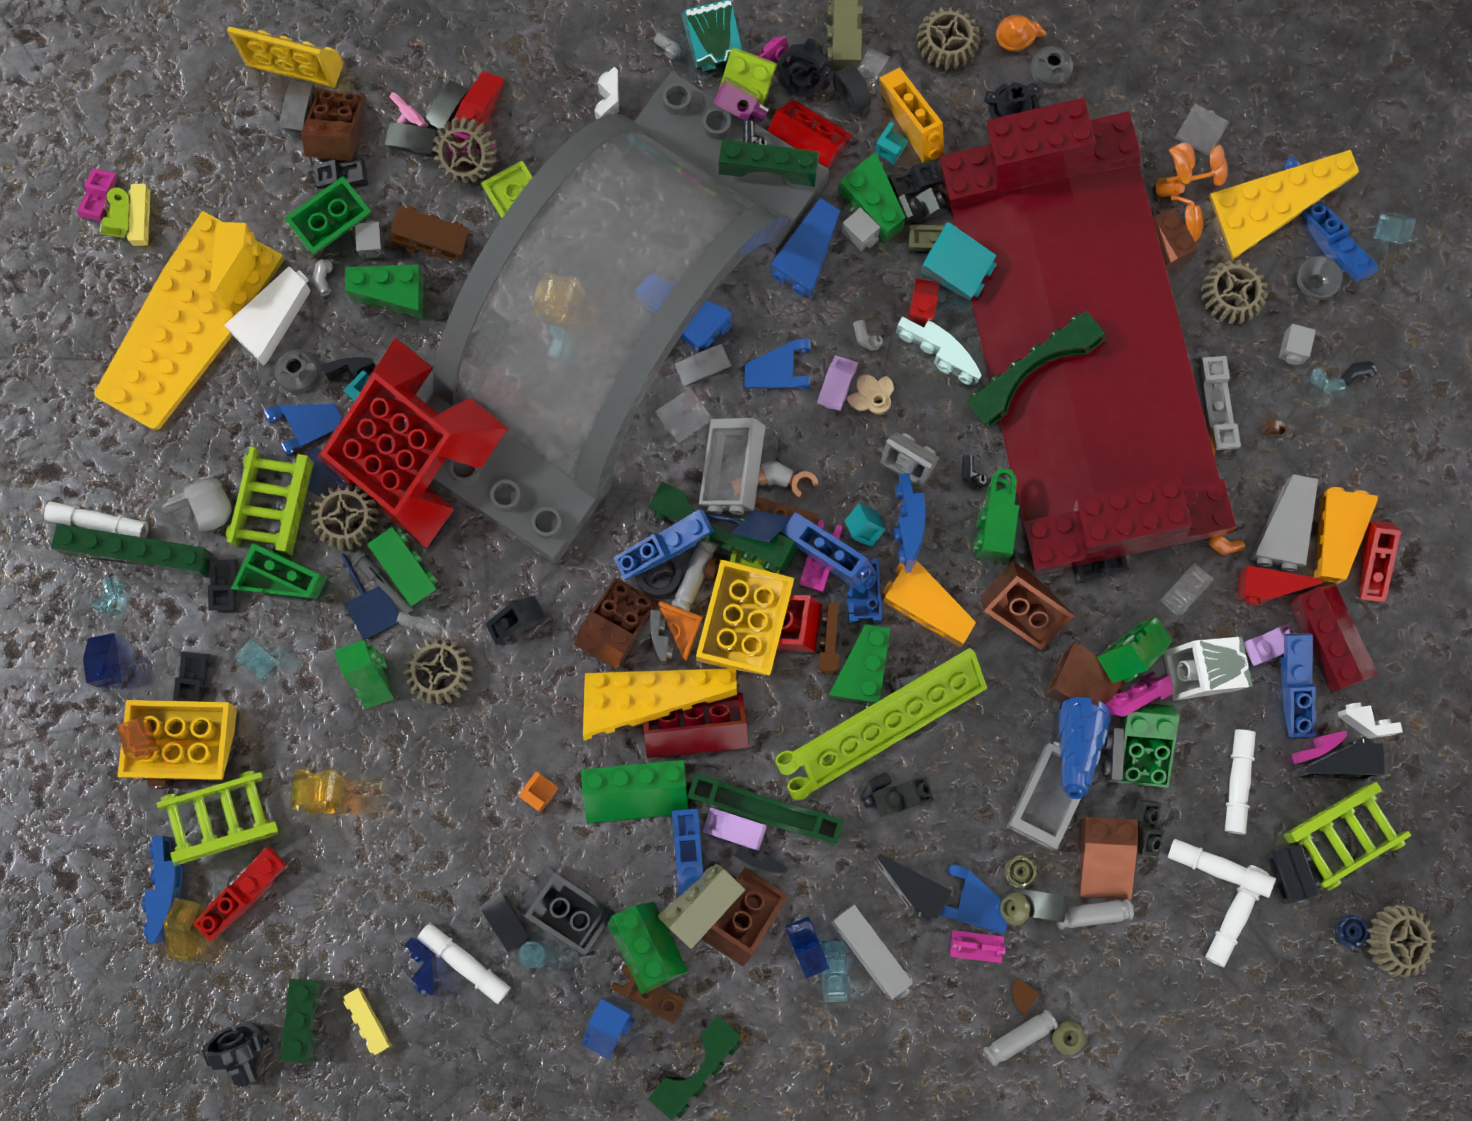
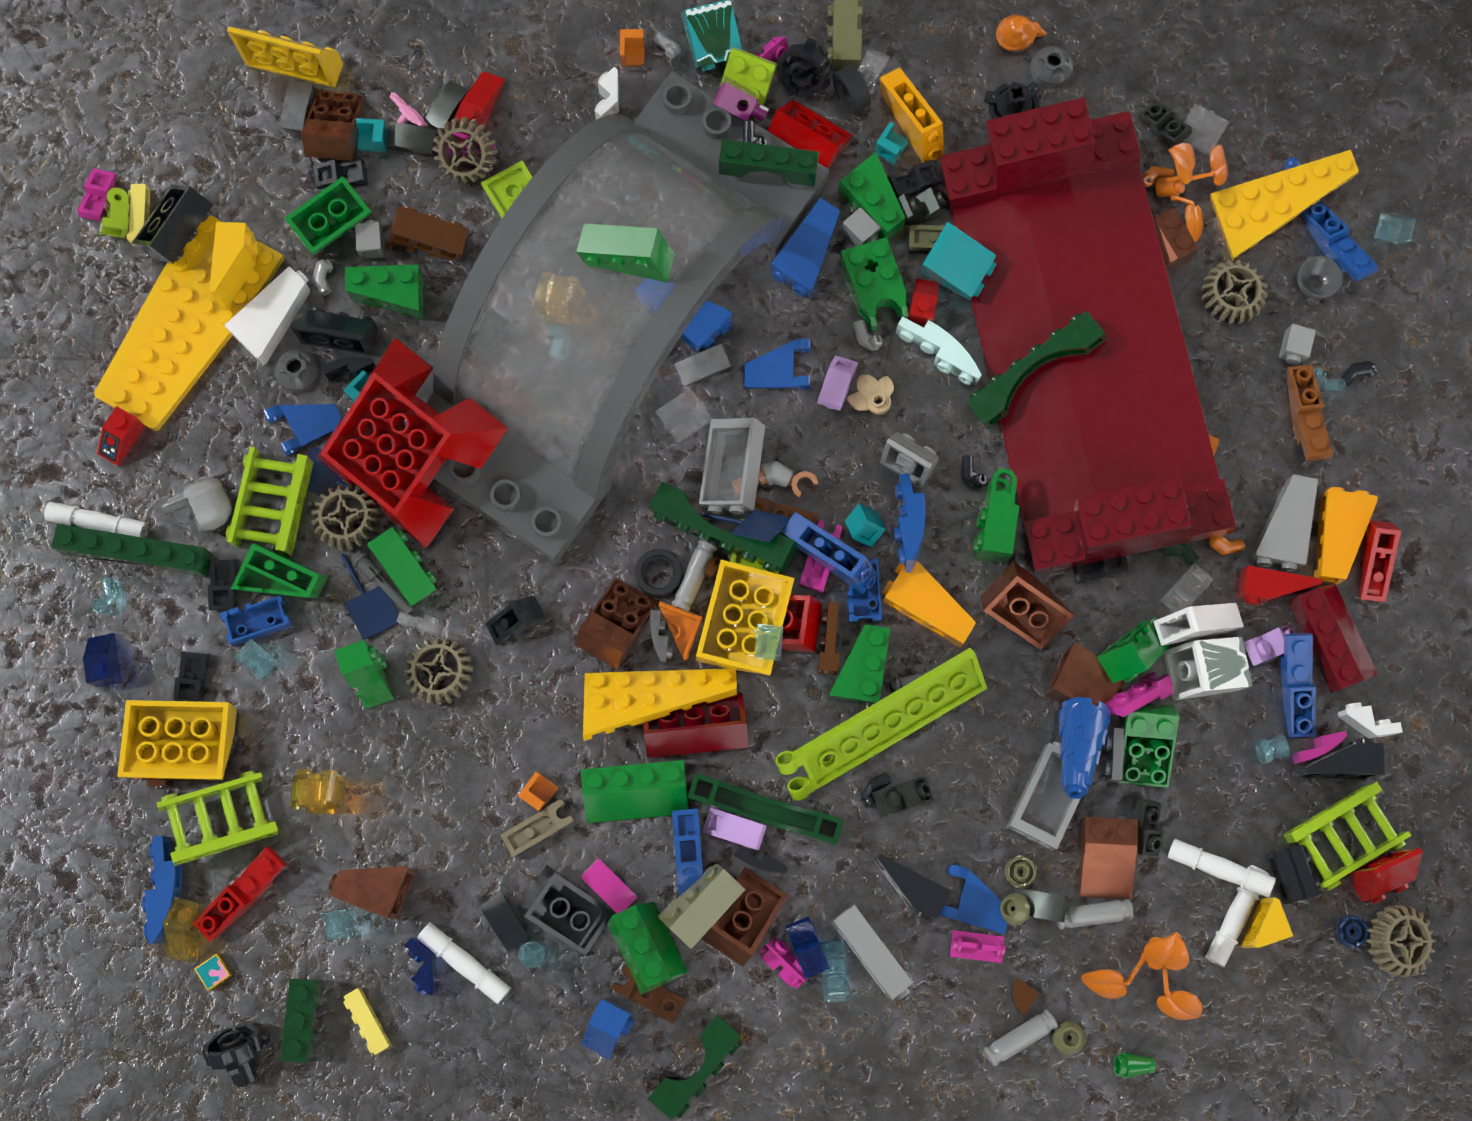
clear orange brick [117,717,158,760] -> none
blue slope [614,509,714,580] -> none
dark tan gear [917,6,980,70] -> none
light grey slope [1201,356,1241,450] -> none
white piece [1224,729,1256,834] -> none
reddish brown tile [1261,420,1287,436] -> none
none -> red slope [97,406,146,467]
none -> black brick [132,184,213,264]
none -> tile [194,954,232,991]
none -> blue piece [220,595,293,646]
none -> black slope [290,307,378,356]
none -> clear light blue panel [320,909,355,940]
none -> copper slope [328,866,417,919]
none -> teal panel [355,118,388,152]
none -> dark tan plate [500,799,575,858]
none -> wedge [576,223,675,283]
none -> dark pink slope [580,858,637,913]
none -> orange panel [620,29,645,66]
none -> clear light blue panel [754,624,783,661]
none -> dark pink hinge [759,936,811,989]
none -> green brick [839,237,909,331]
none -> orange plant [1081,932,1203,1020]
none -> green cone [1113,1052,1156,1079]
none -> pearl dark grey slope [1139,100,1192,146]
none -> orange arm [1142,166,1174,187]
none -> white slope [1154,603,1244,646]
none -> clear green arm [1163,543,1200,566]
none -> yellow slope [1239,897,1293,948]
none -> clear light blue wheel [1255,734,1290,764]
none -> dark orange slope [1287,365,1333,462]
none -> red slope [1347,848,1423,904]

